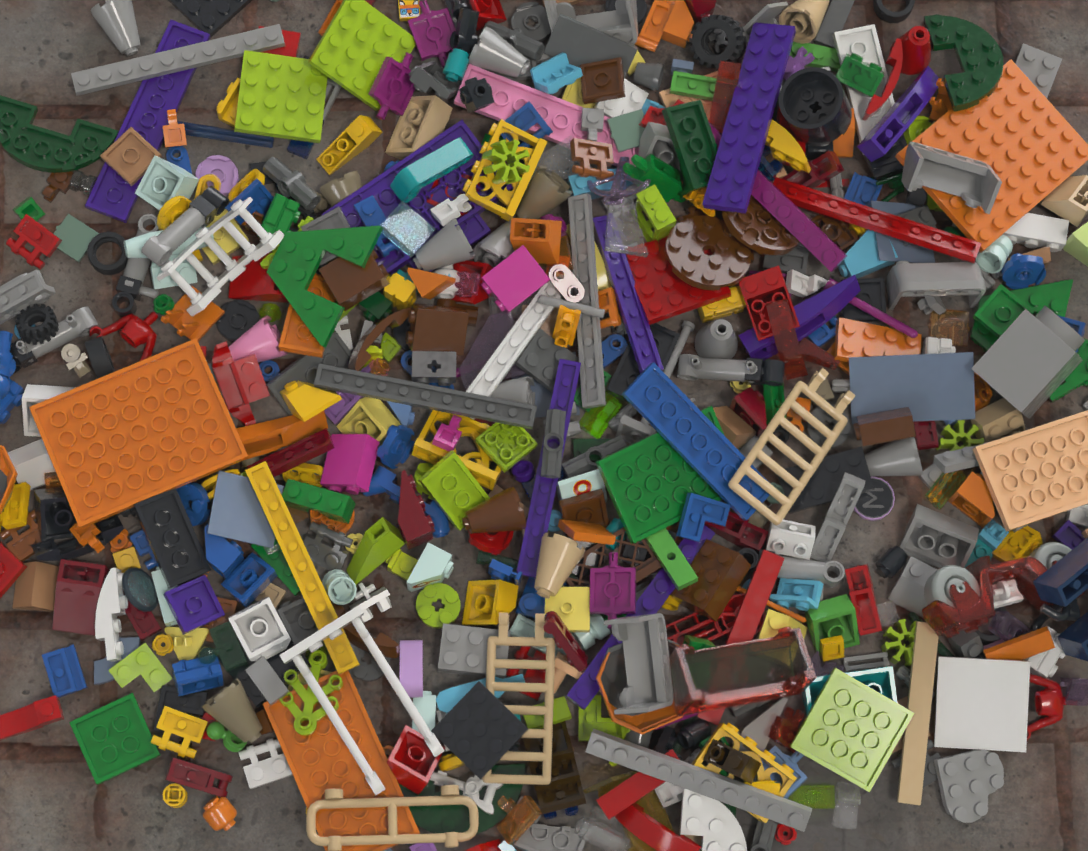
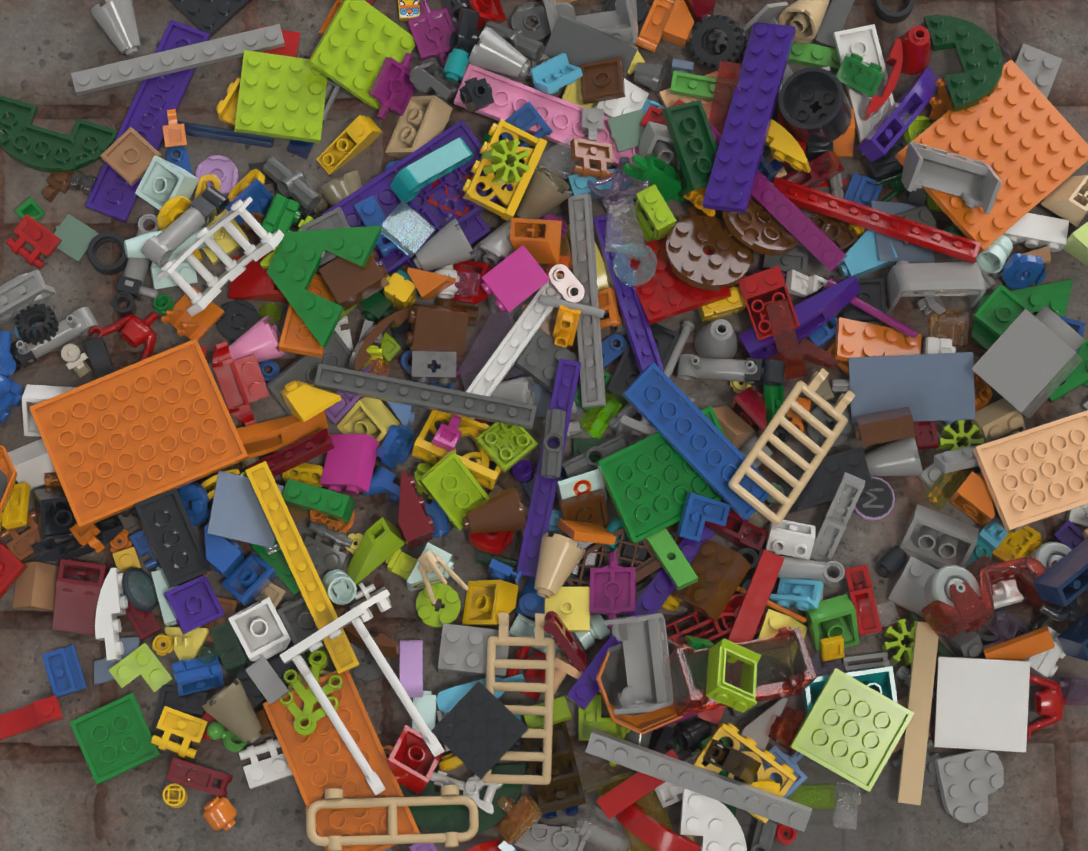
white plate [430,194,472,226] -> none
medium lavender plate [783,46,815,81] -> none
none -> tan plant [417,550,469,605]
none -> clear light blue plate [613,242,657,287]
none -> lime window [706,638,761,713]

